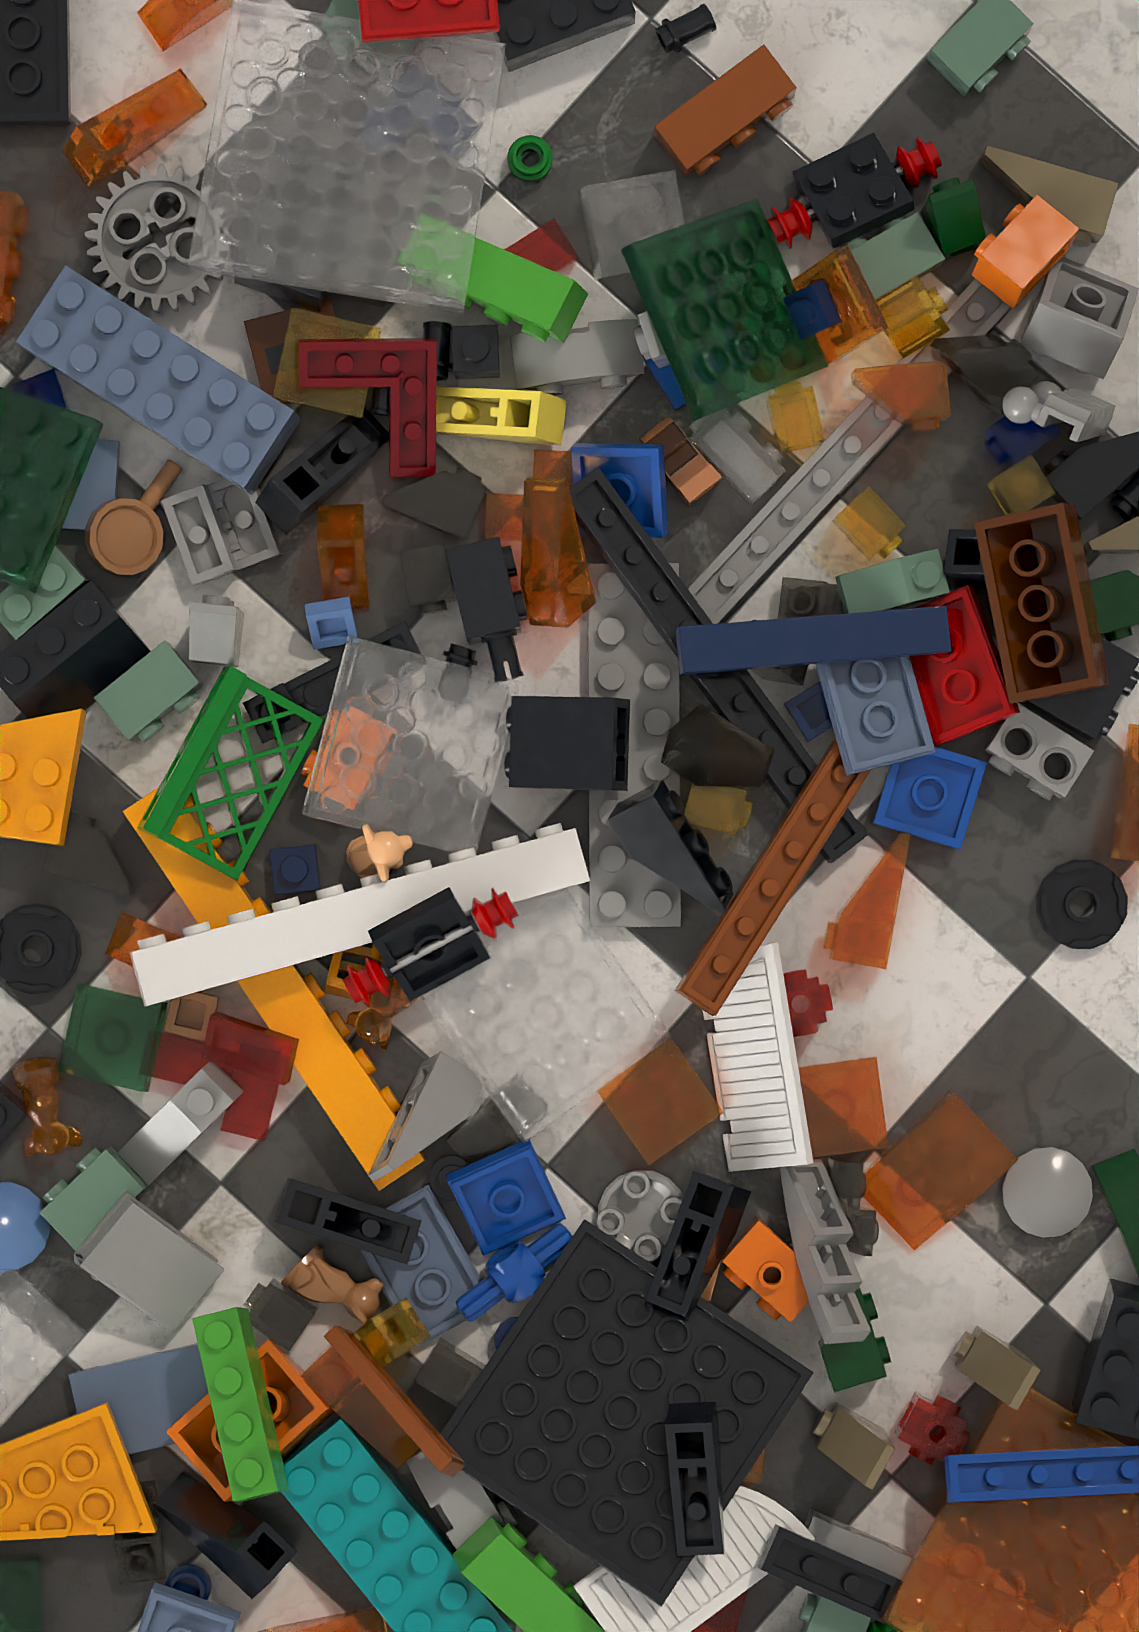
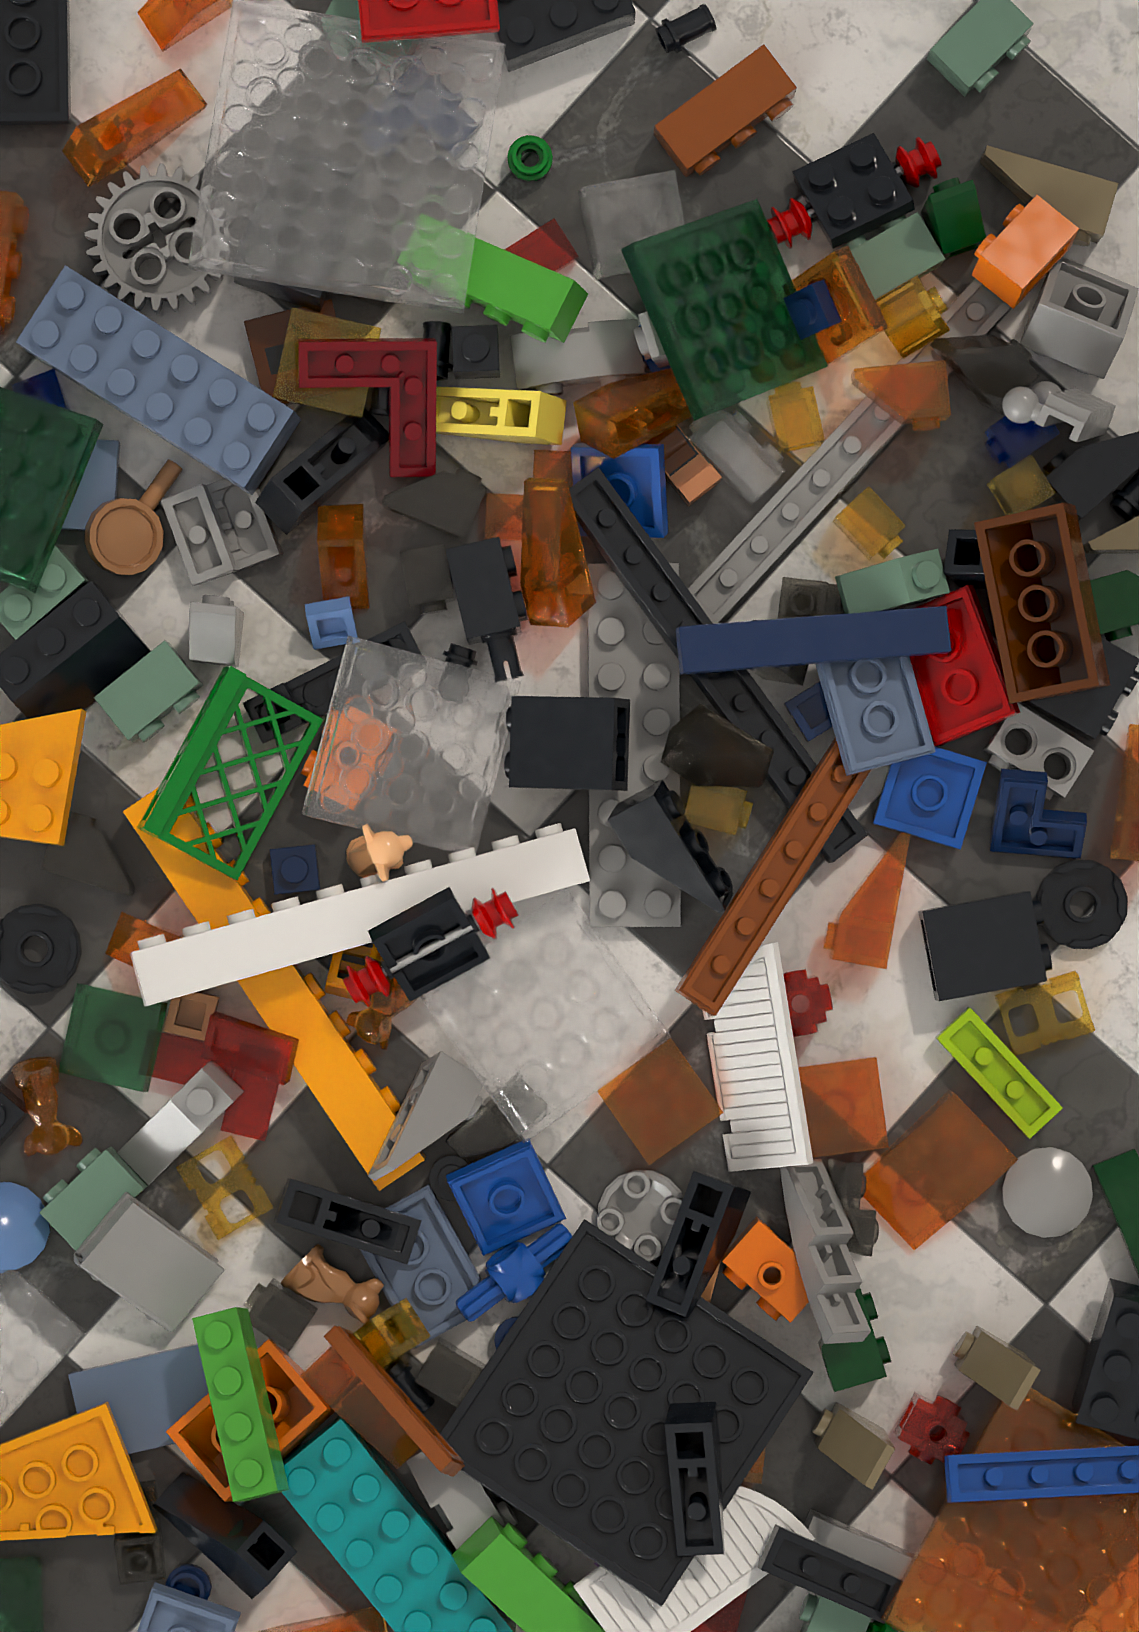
none -> clear yellow piece [176,1135,274,1240]
none -> black pin [385,1359,435,1413]
none -> clear orange slope [573,359,720,459]
none -> black brick [918,891,1052,1001]
none -> lime plate [935,1007,1063,1139]
none -> dark blue tile [989,768,1087,859]
none -> clear yellow piece [994,970,1095,1056]

